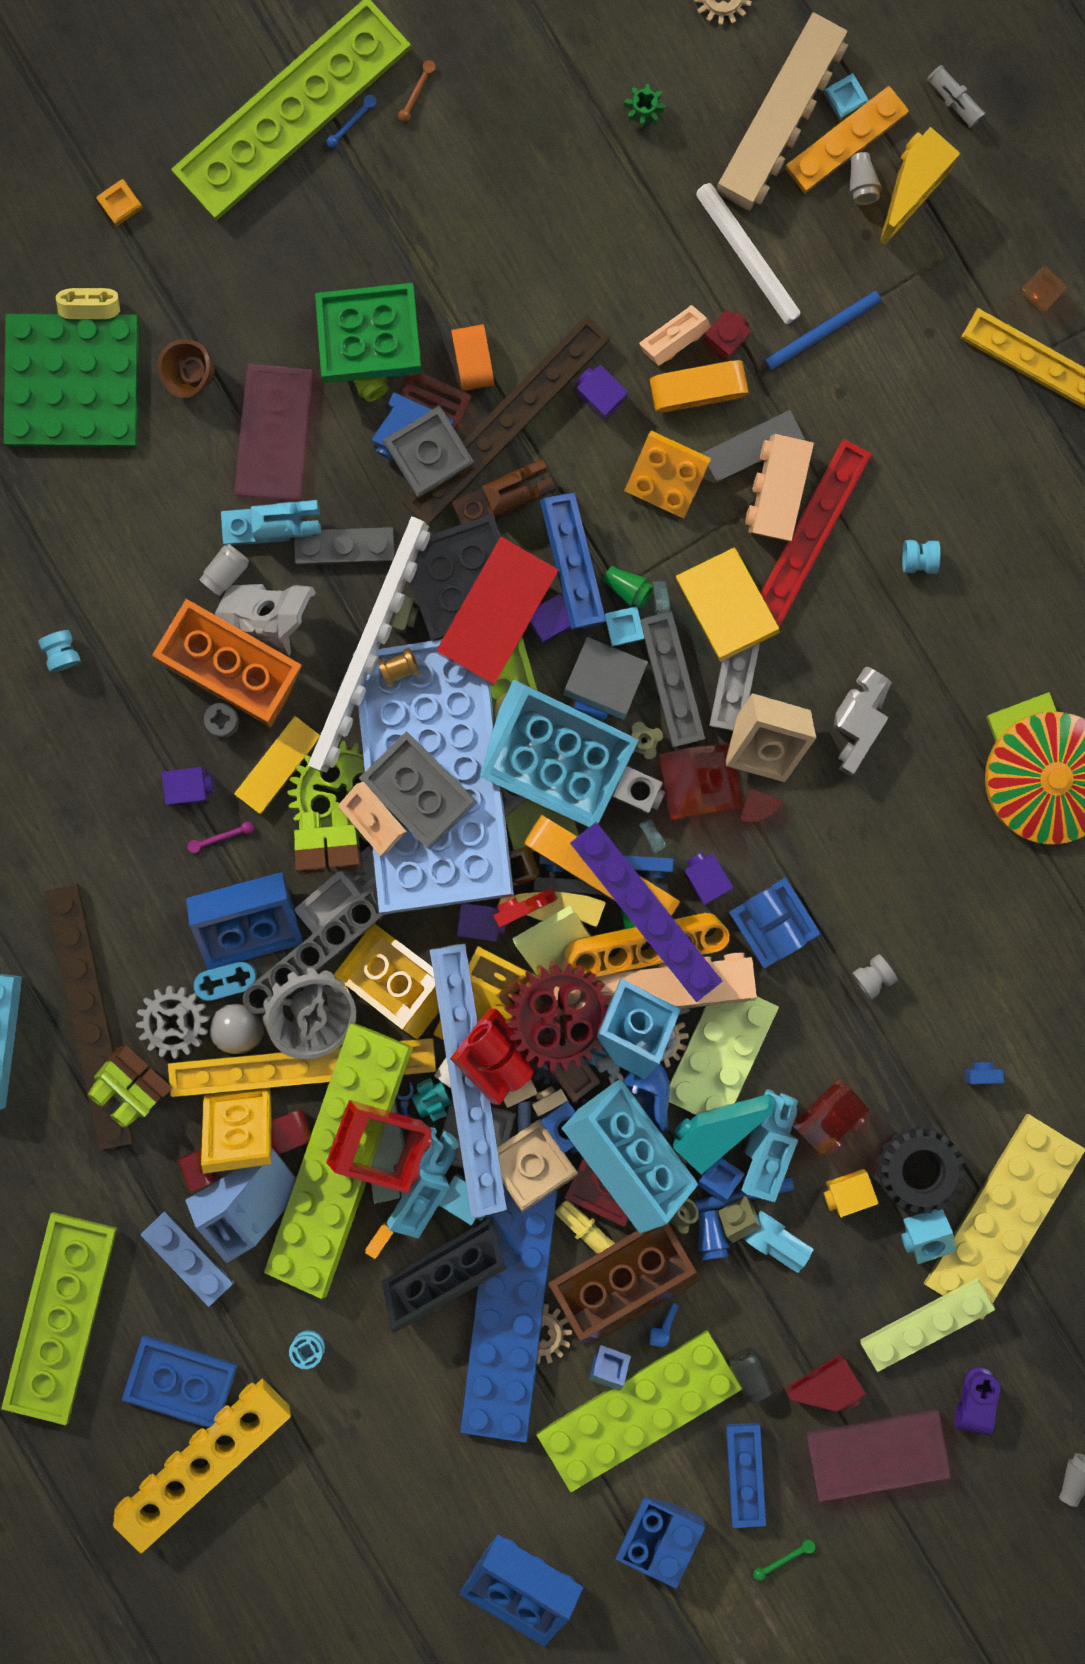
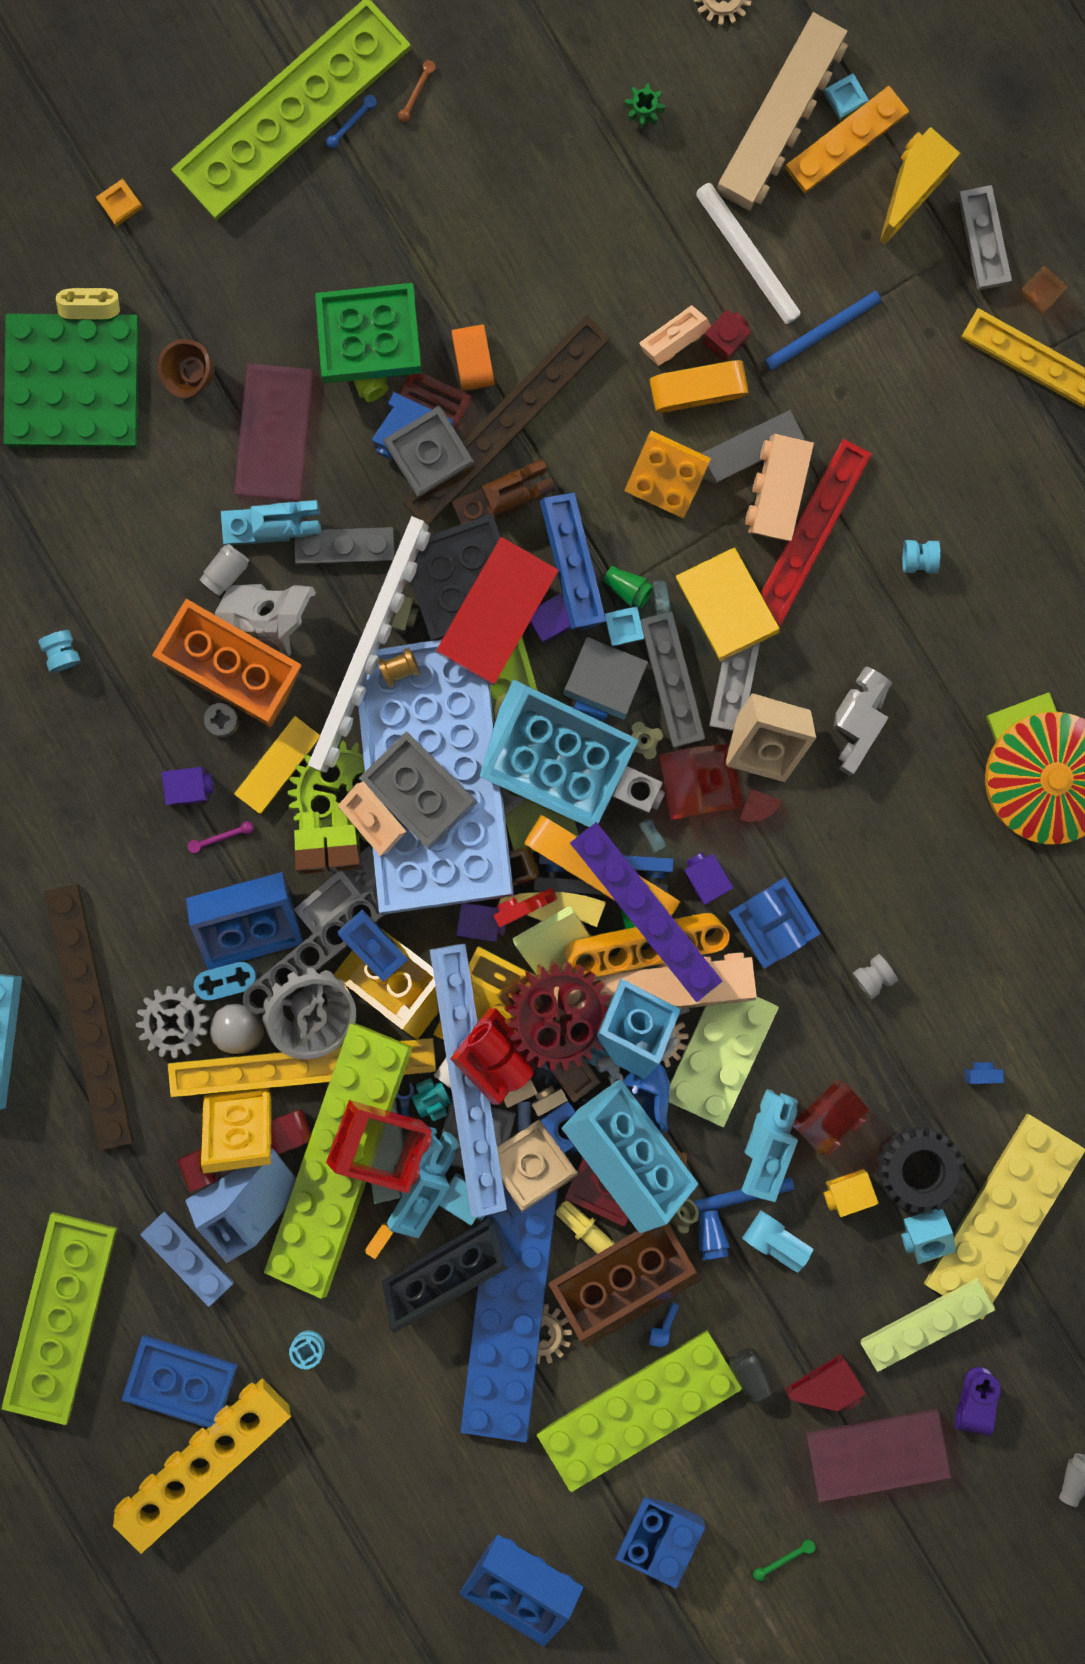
lime hips [87,1045,172,1127] -> none
dark purple brick [576,365,628,422] -> none
plate [589,1345,631,1391] -> none
teal slope [673,1094,774,1174] -> none
blue plate [698,1158,745,1204] -> none
olive plate [718,1196,761,1243] -> none
blue plate [726,1423,766,1528] -> none
light grey cone [849,152,882,205] -> none
light grey pin [926,65,986,128] -> none
none -> blue plate [338,909,408,982]
none -> light grey plate [958,185,1012,290]

